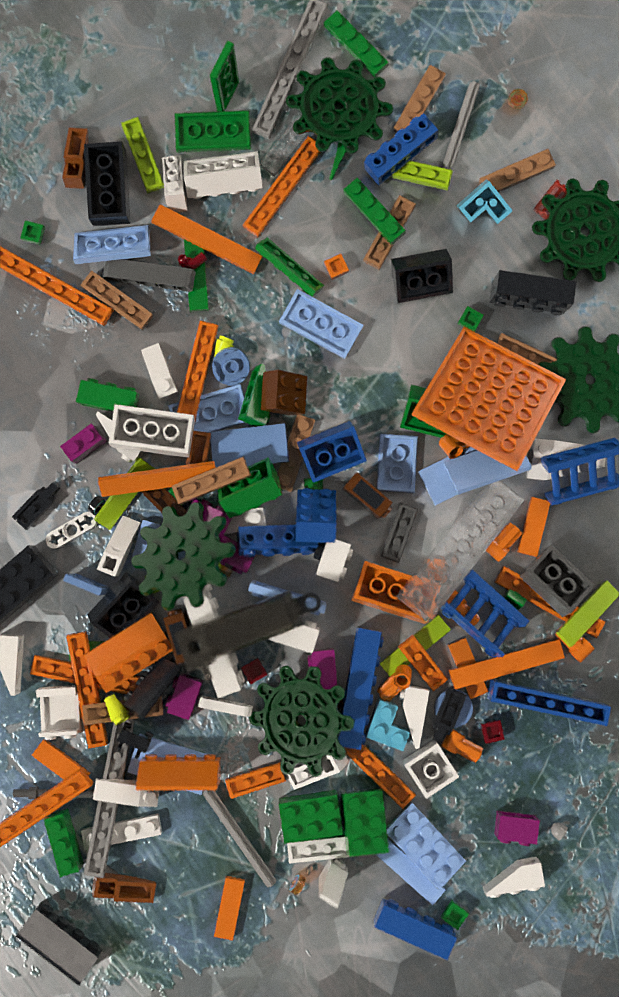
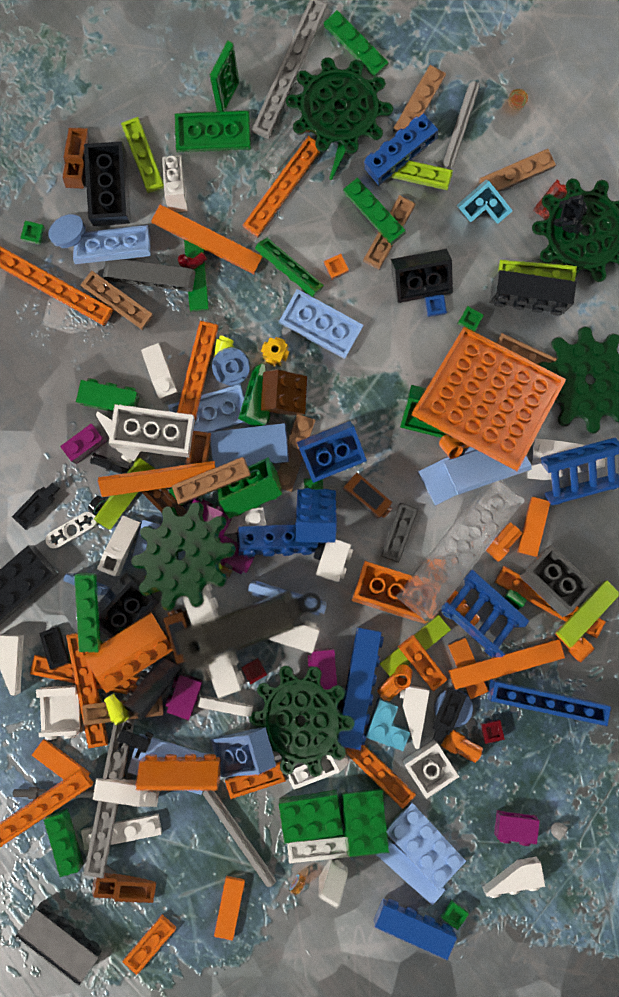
white slope [184,151,263,199] -> none
light blue tile [376,434,418,493] -> none
none -> black tile [39,627,70,670]
none -> medium blue tile [48,214,86,248]
none -> green plate [74,573,101,652]
none -> black pin [90,452,130,474]
none -> orange tile [122,914,177,975]
none -> medium blue slope [211,728,276,777]
none -> yellow brick [261,337,290,366]
none -> blue tile [425,294,447,317]
none -> lime tile [498,260,577,281]
none -> black piece [554,195,587,234]

